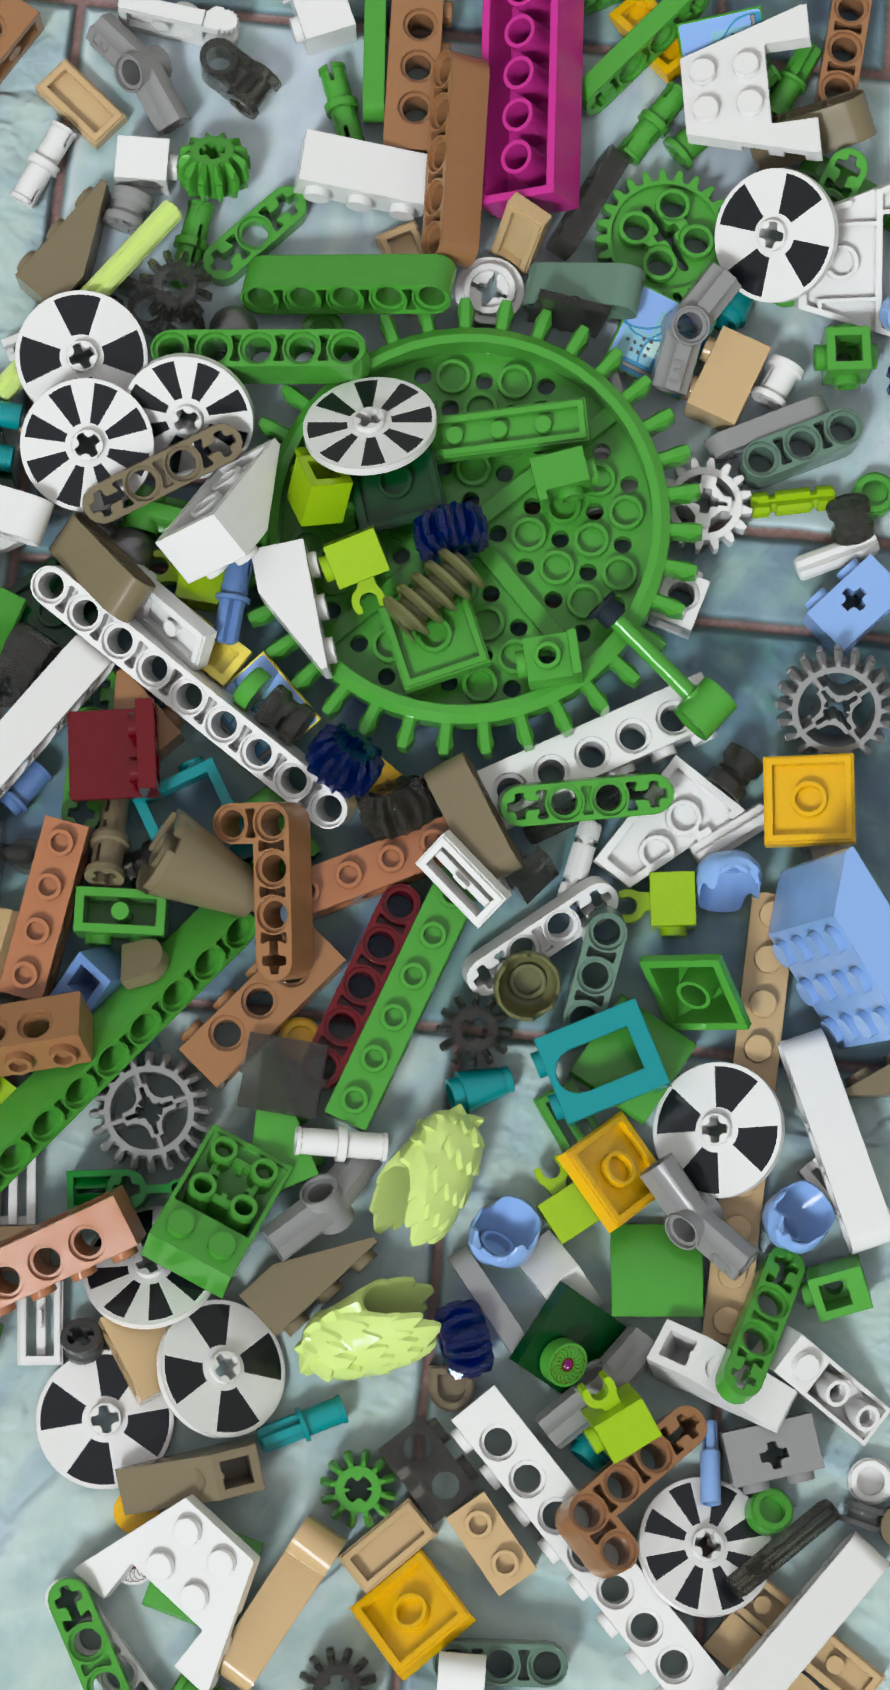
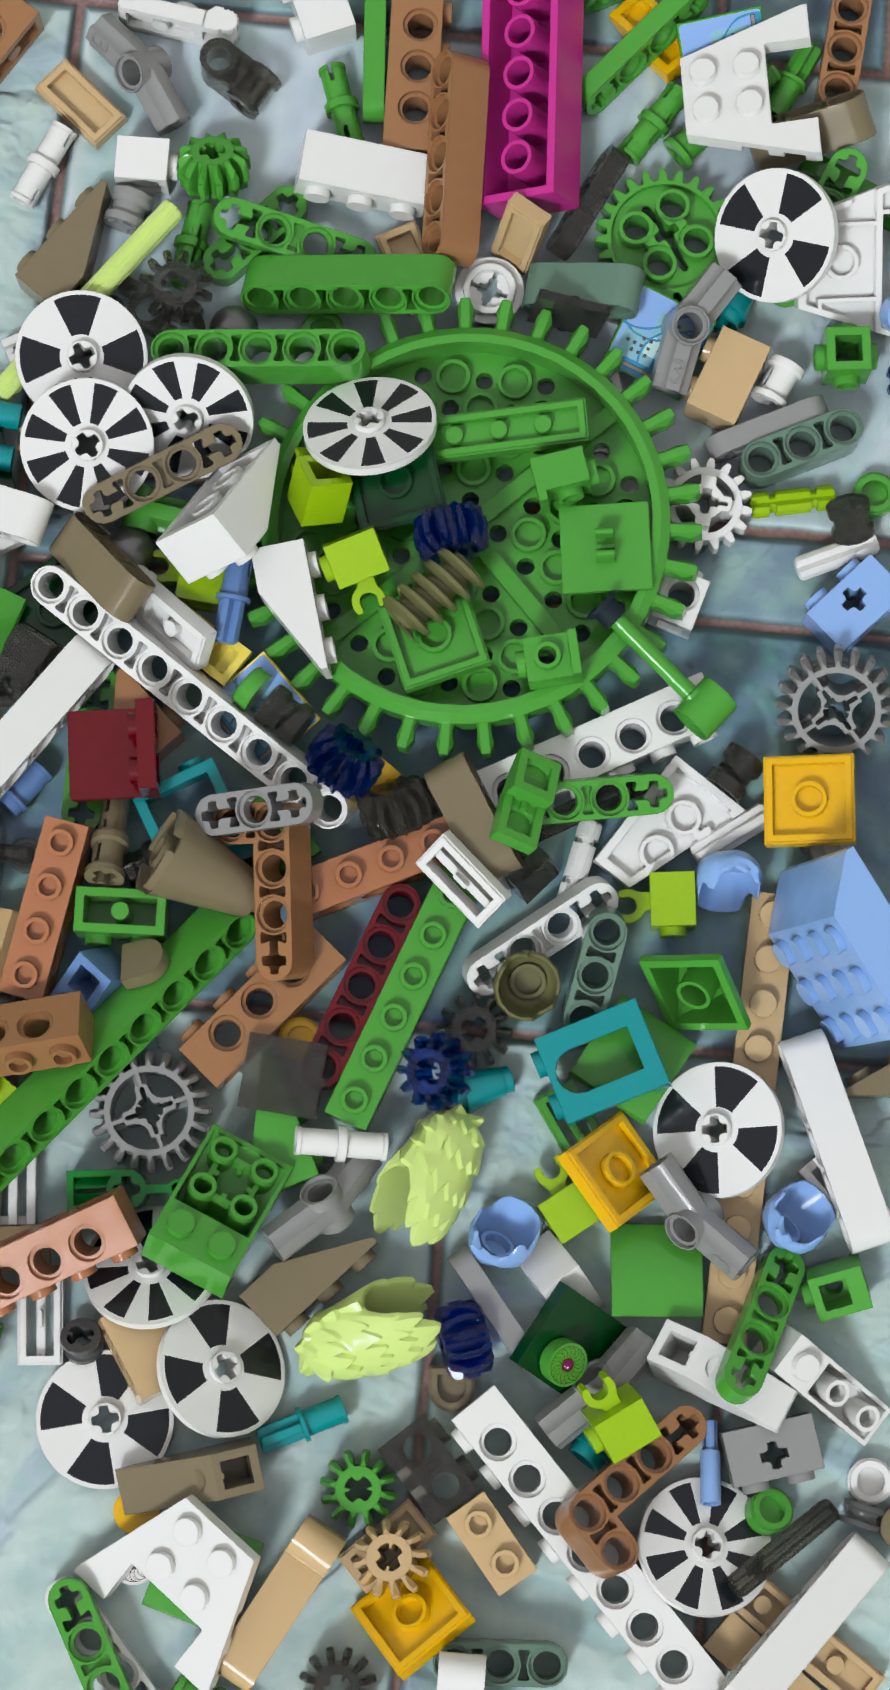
none -> light grey beam [195,783,323,836]
none -> bright green beam [211,197,376,255]
none -> tan gear [352,1518,432,1600]
none -> clear blue gear [396,1032,477,1110]
none -> bright green slope [489,747,562,855]
none -> bright green piece [558,501,653,595]

